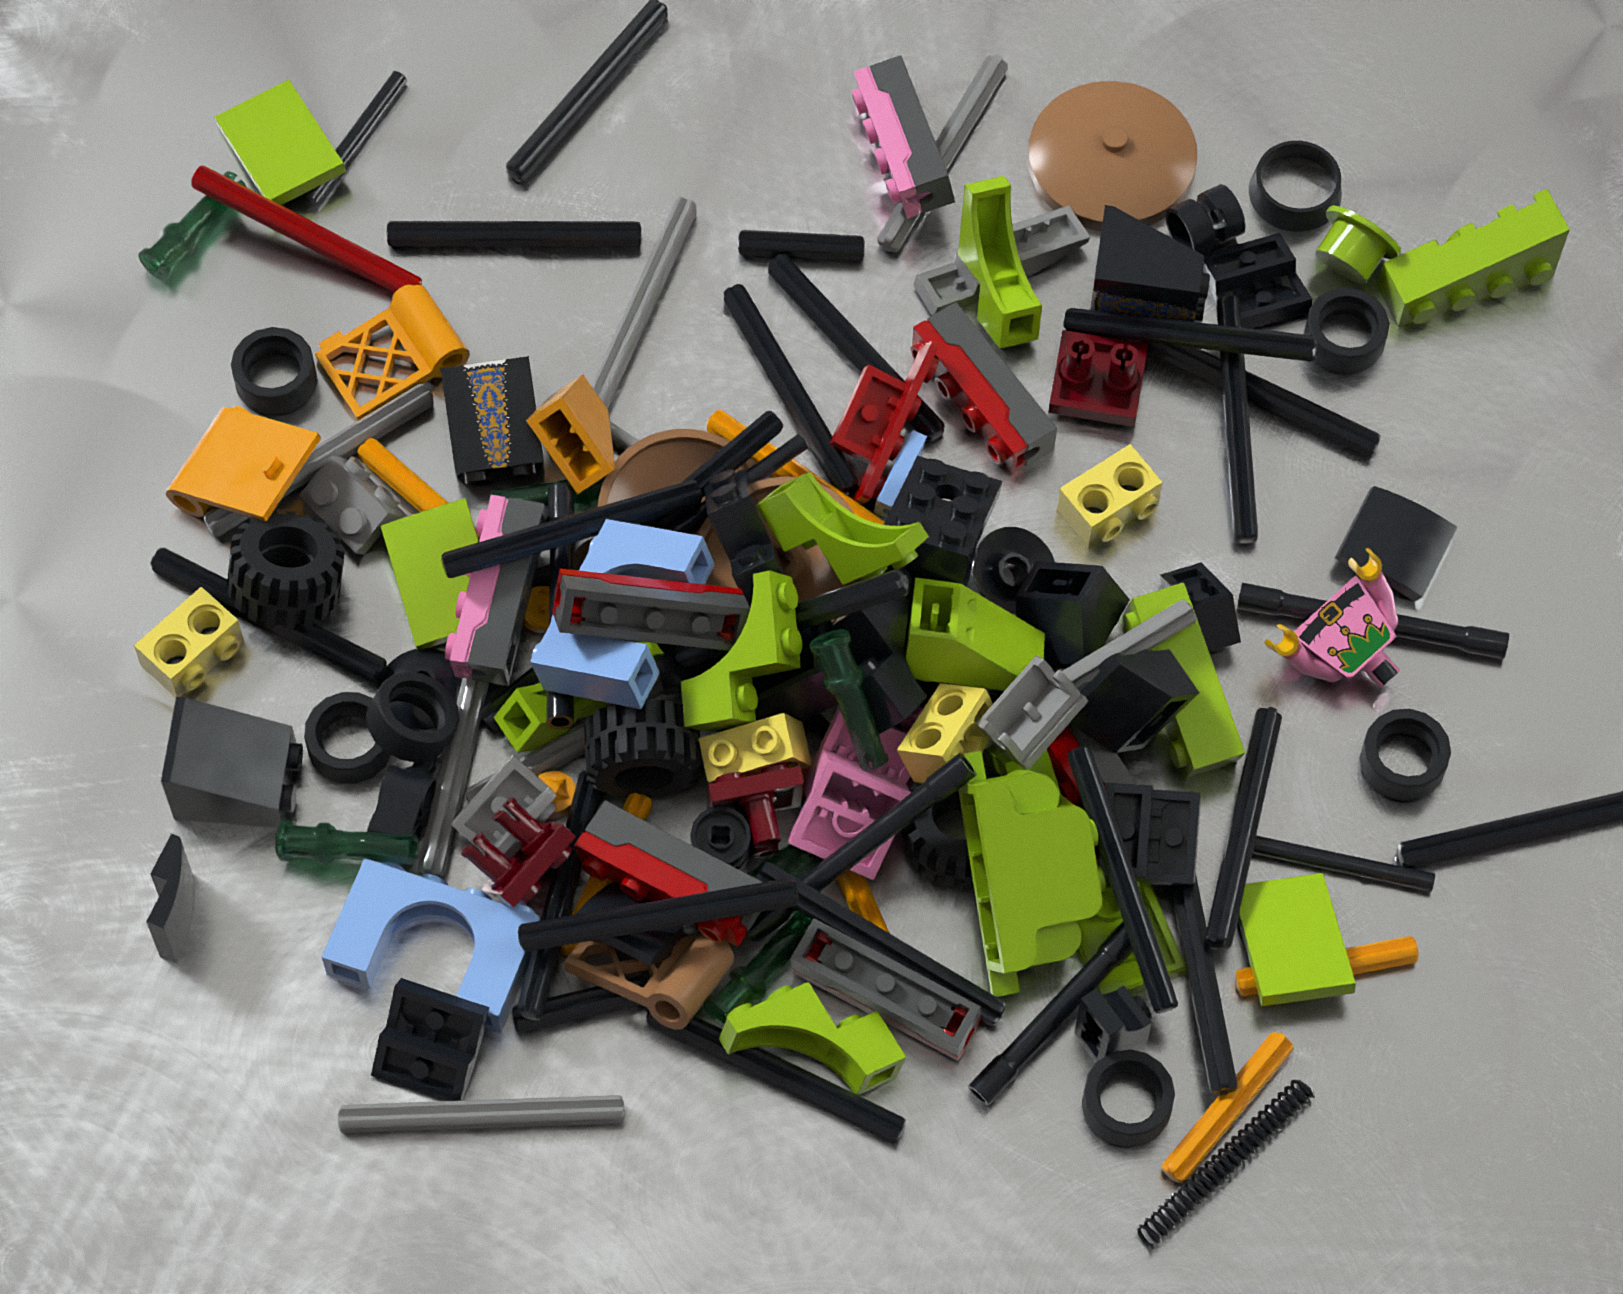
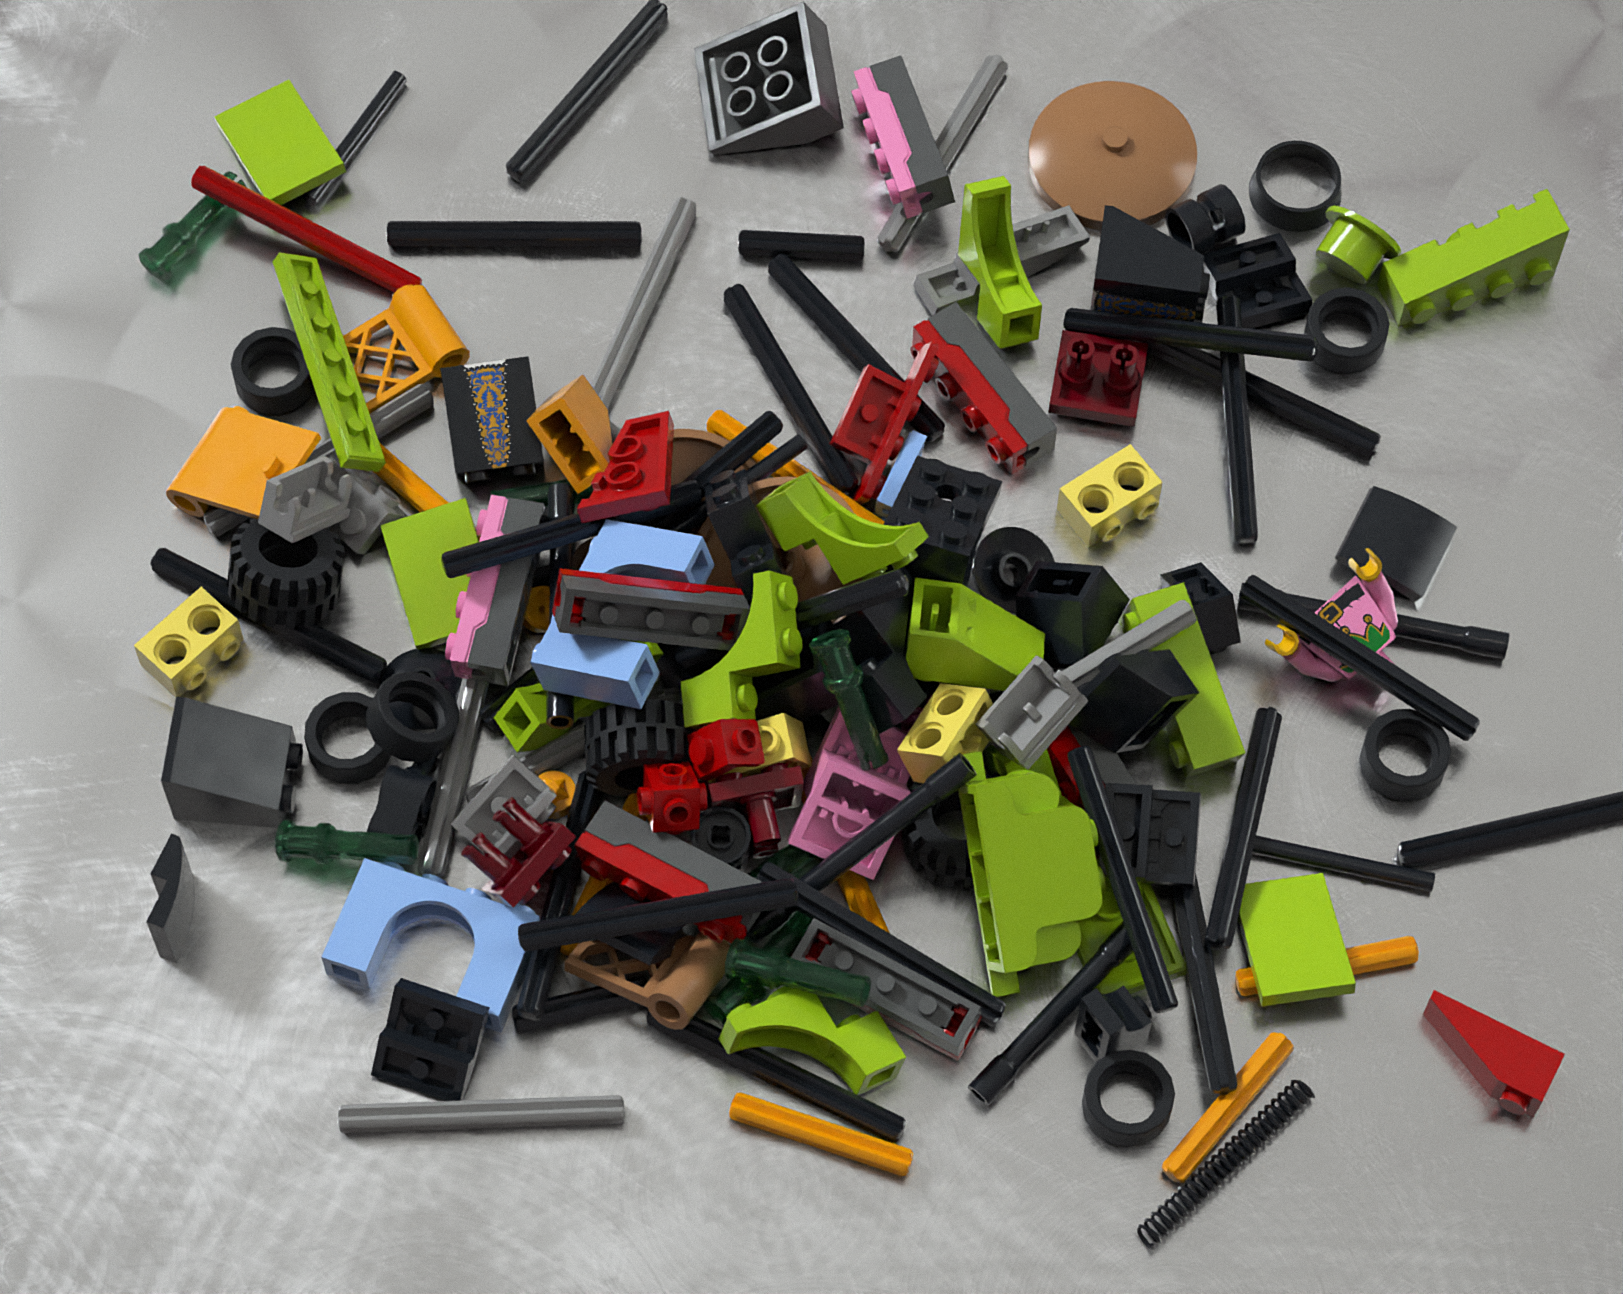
none -> light grey hinge [258,456,352,543]
none -> lime tile [272,252,386,472]
none -> red wing [577,411,674,523]
none -> red brick [637,762,707,835]
none -> red bracket [687,719,765,780]
none -> dark grey slope [694,1,844,155]
none -> clear green pin [725,938,871,1007]
none -> light orange axle [729,1092,913,1176]
none -> black axle [1239,575,1480,741]
none -> red slope [1423,990,1565,1118]

